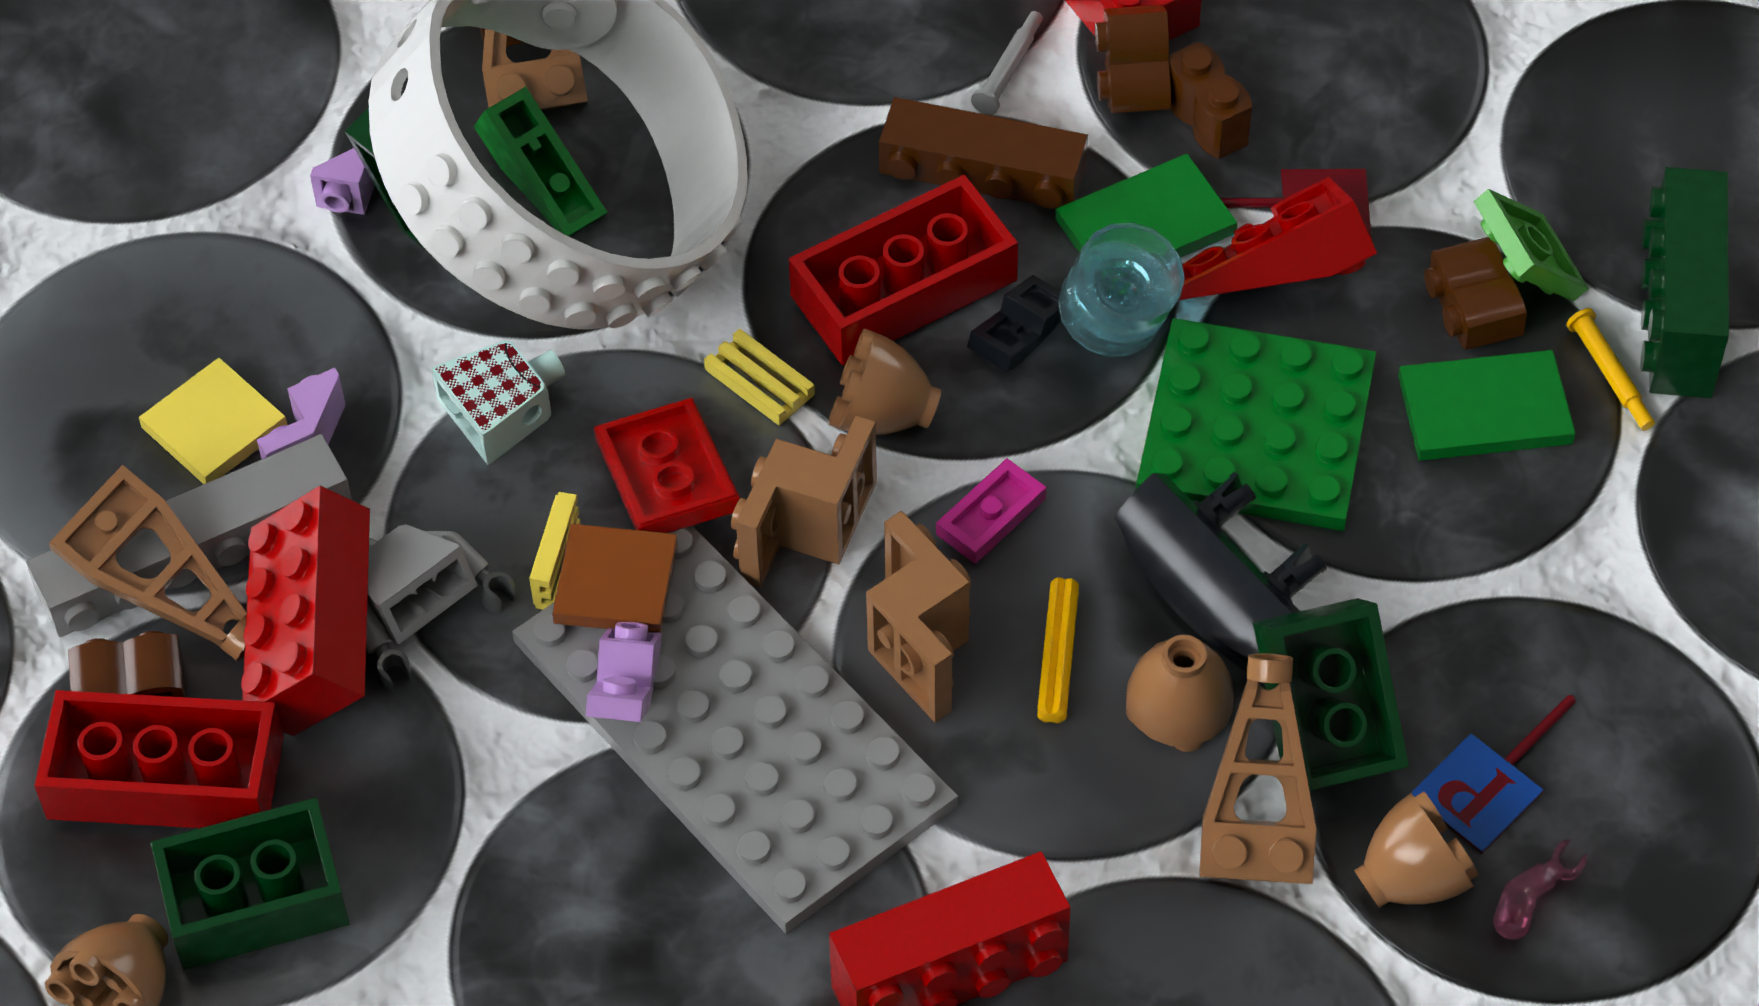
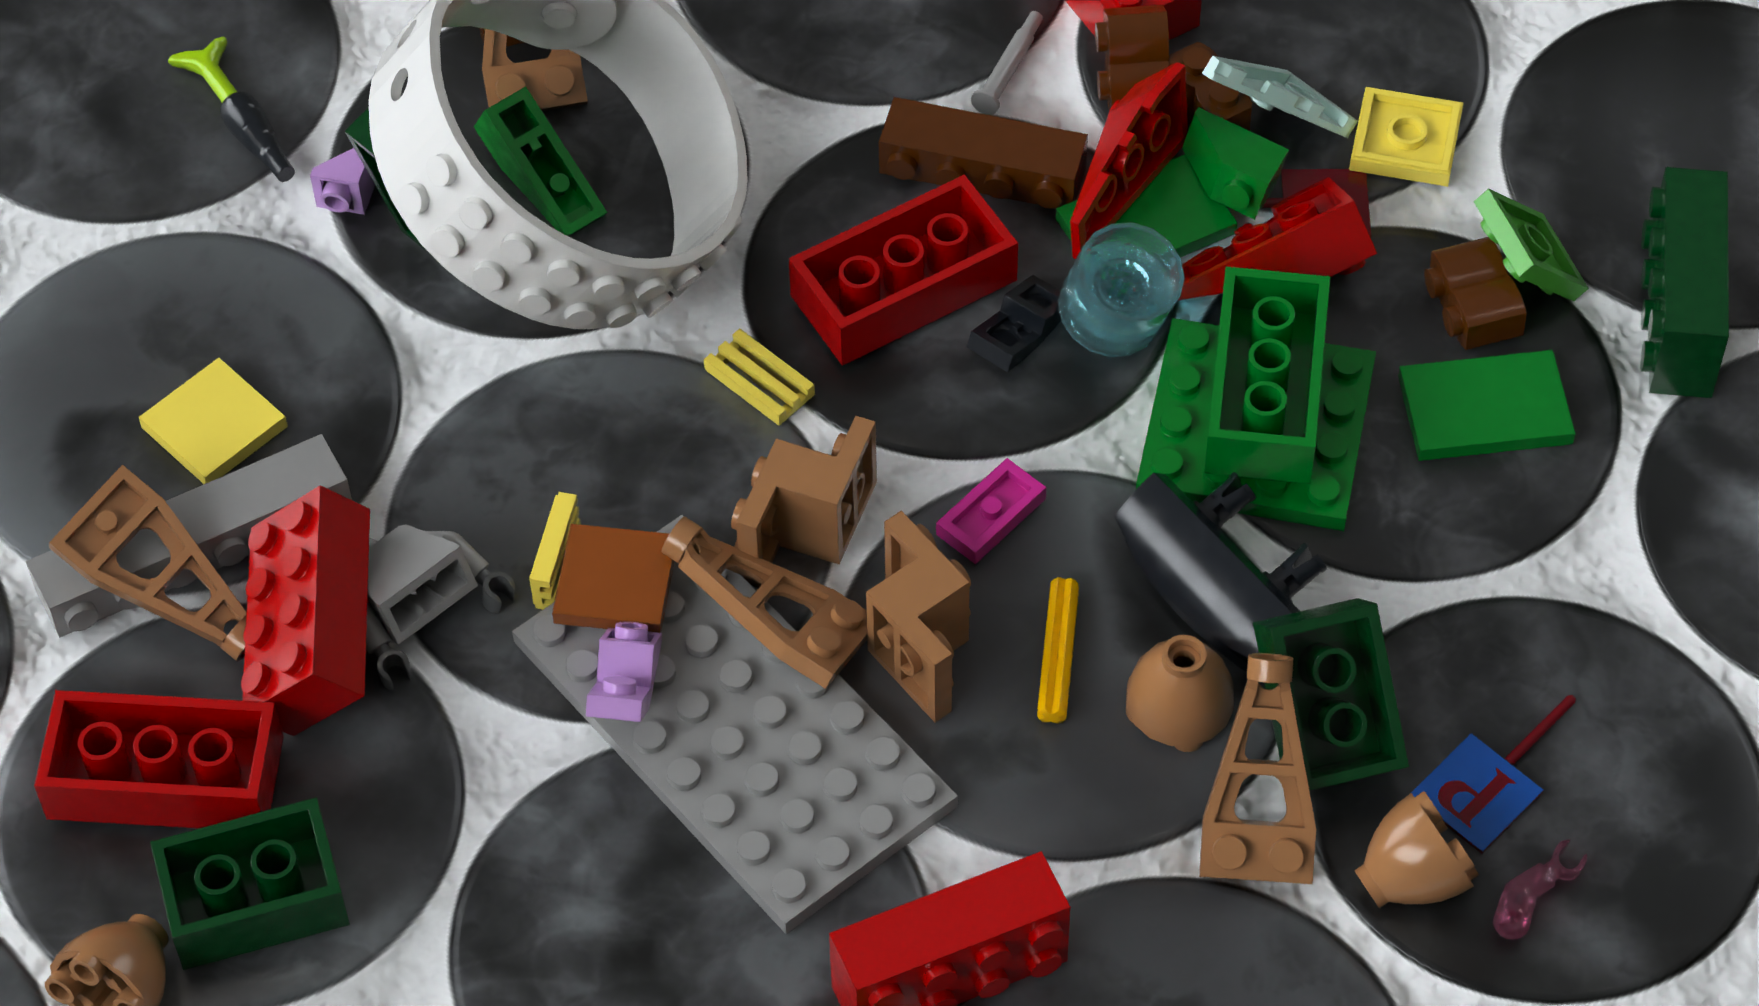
reddish brown brick [68,631,186,697] -> none
lavender slope [257,367,346,459] -> none
light aqua torso [431,340,565,465] -> none
red tile [593,397,740,533] -> none
medium nougat piece [828,328,941,435] -> none
yellow piece [1566,308,1655,431] -> none
none -> black piece [168,36,295,182]
none -> medium nougat plate [661,516,867,689]
none -> red wedge [1070,62,1188,261]
none -> green slope [1182,107,1289,220]
none -> light aqua wing [1202,56,1358,138]
none -> green brick [1204,266,1330,484]
none -> light yellow tile [1349,87,1463,187]

